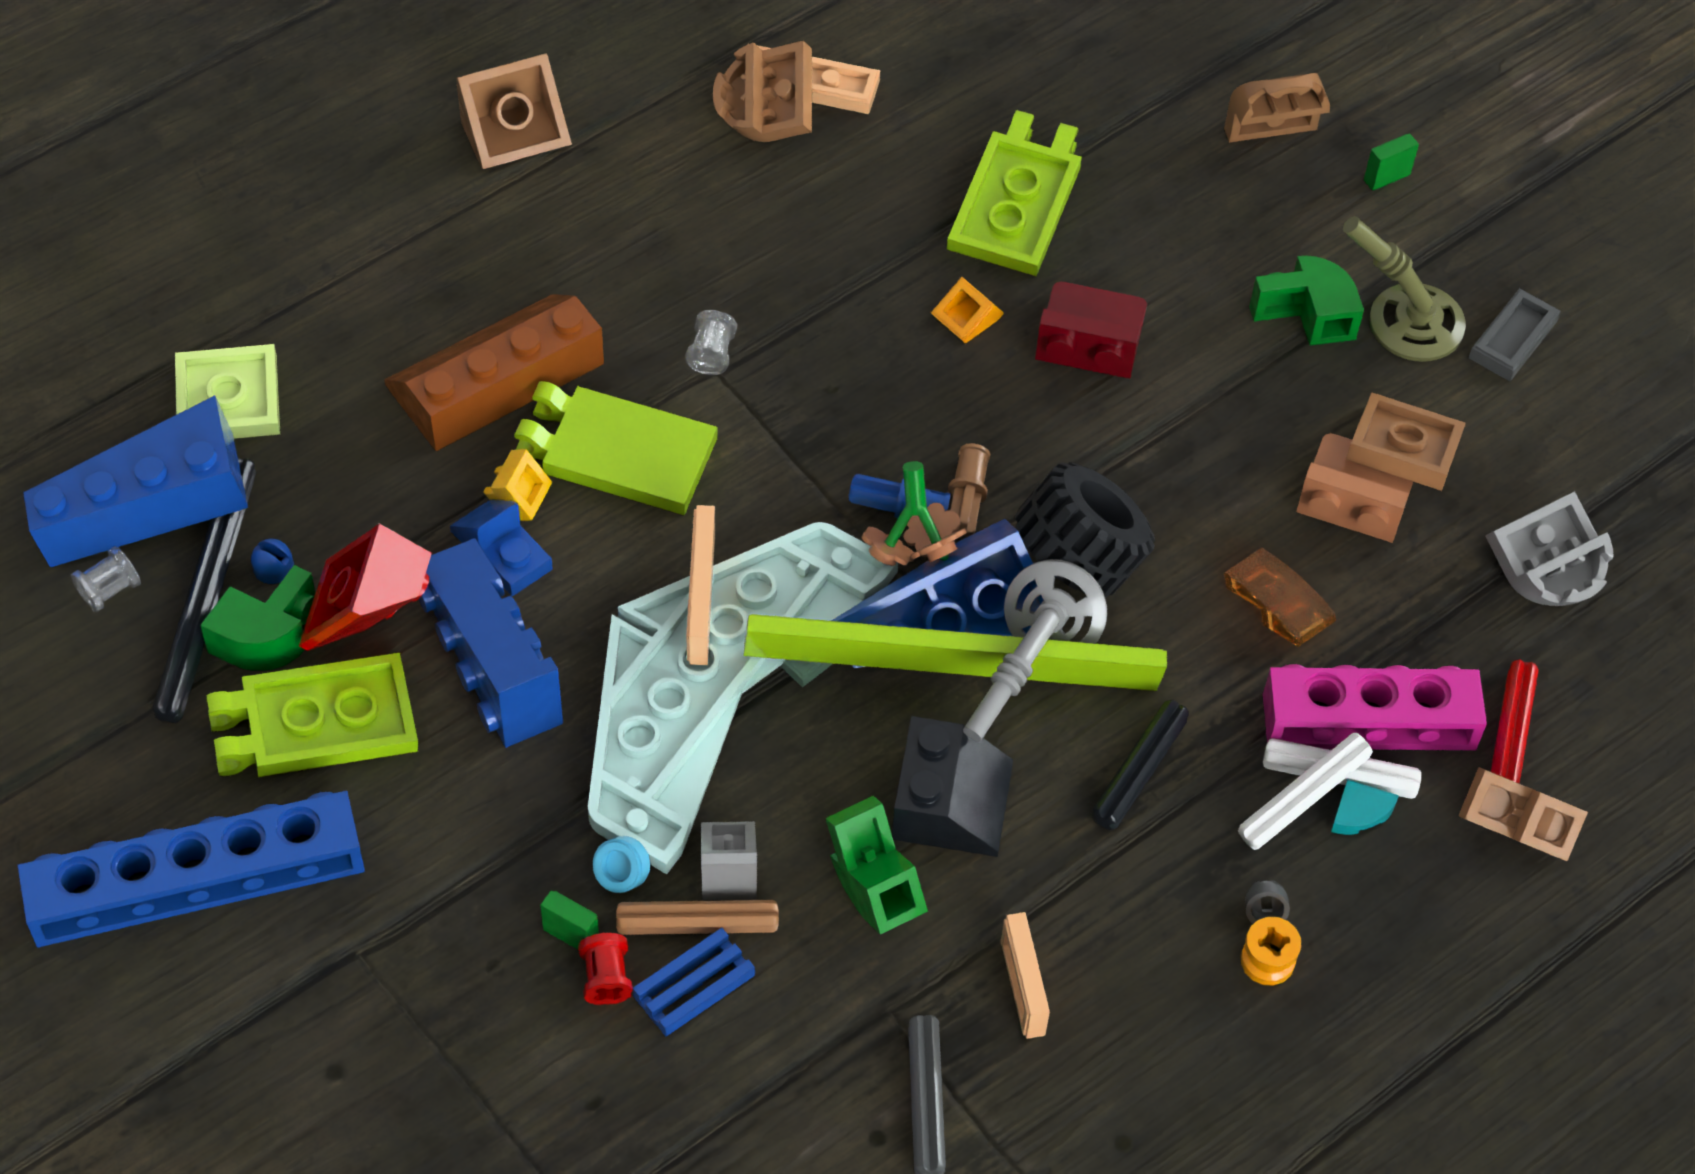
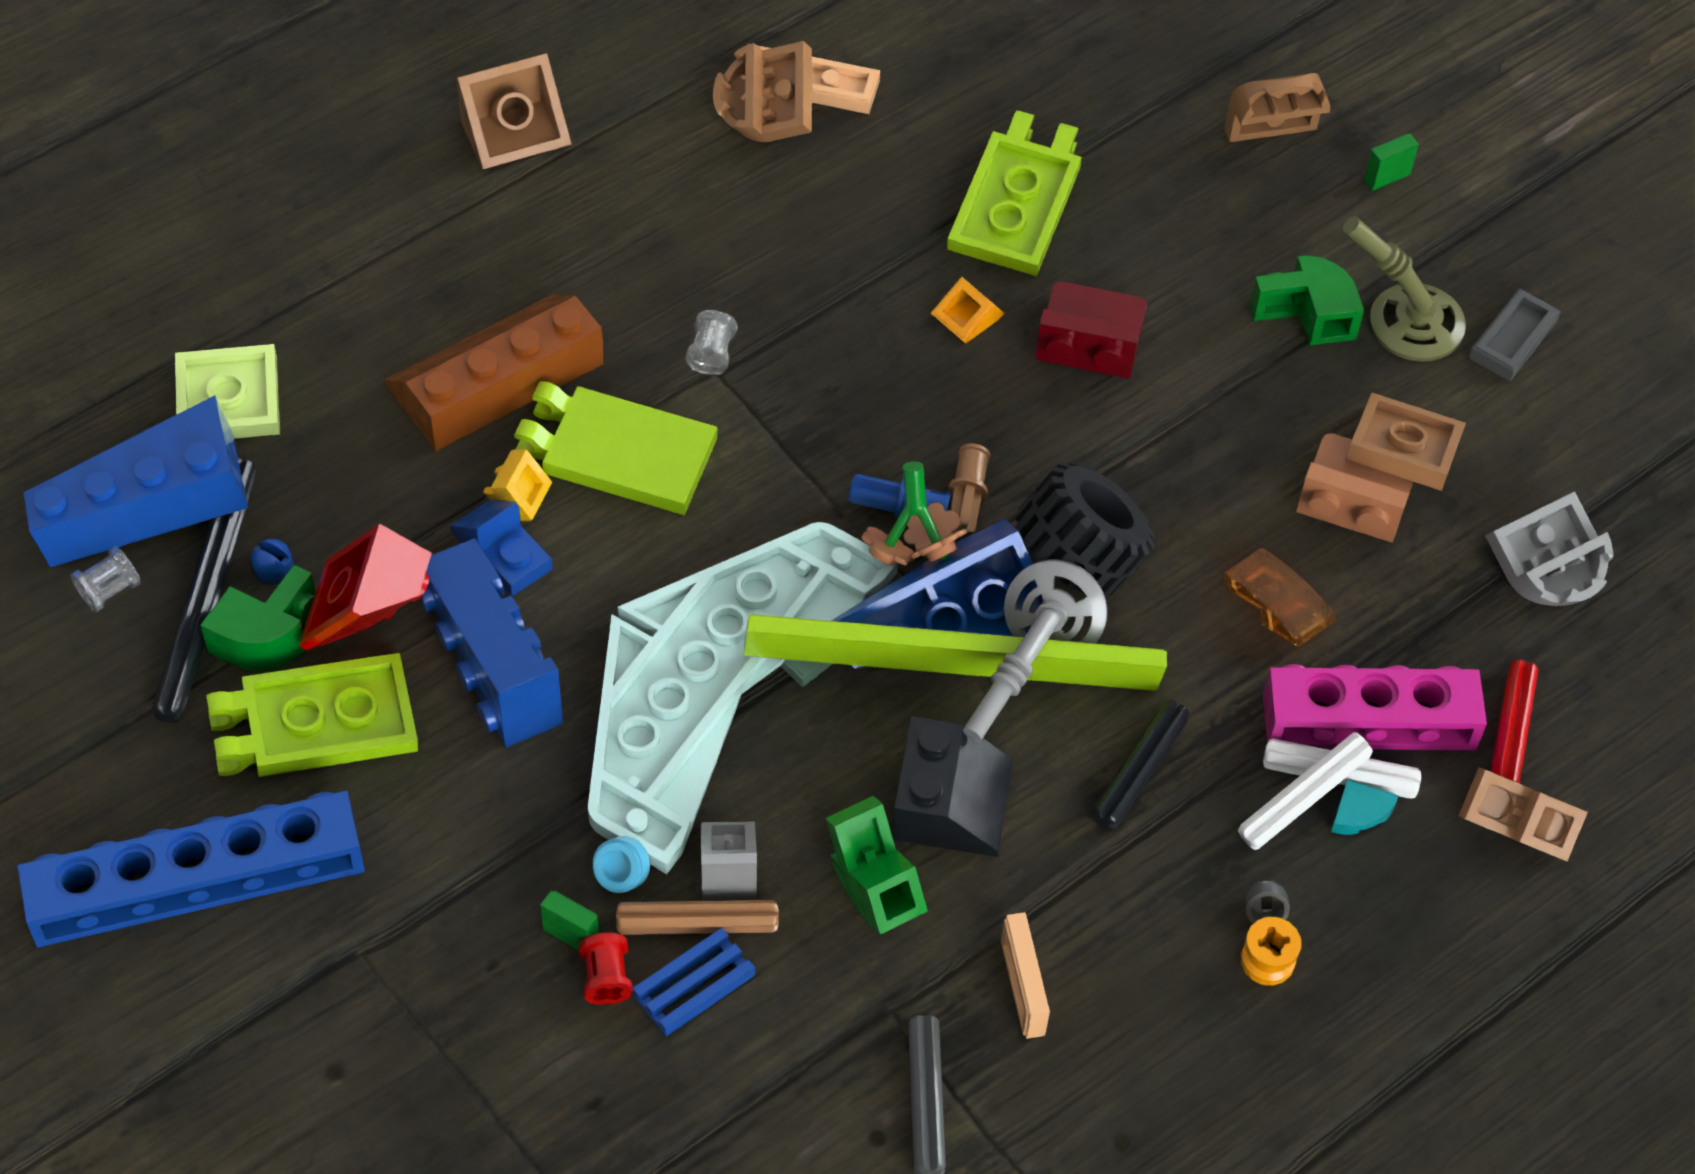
light nougat tile [686,505,715,665] -> none

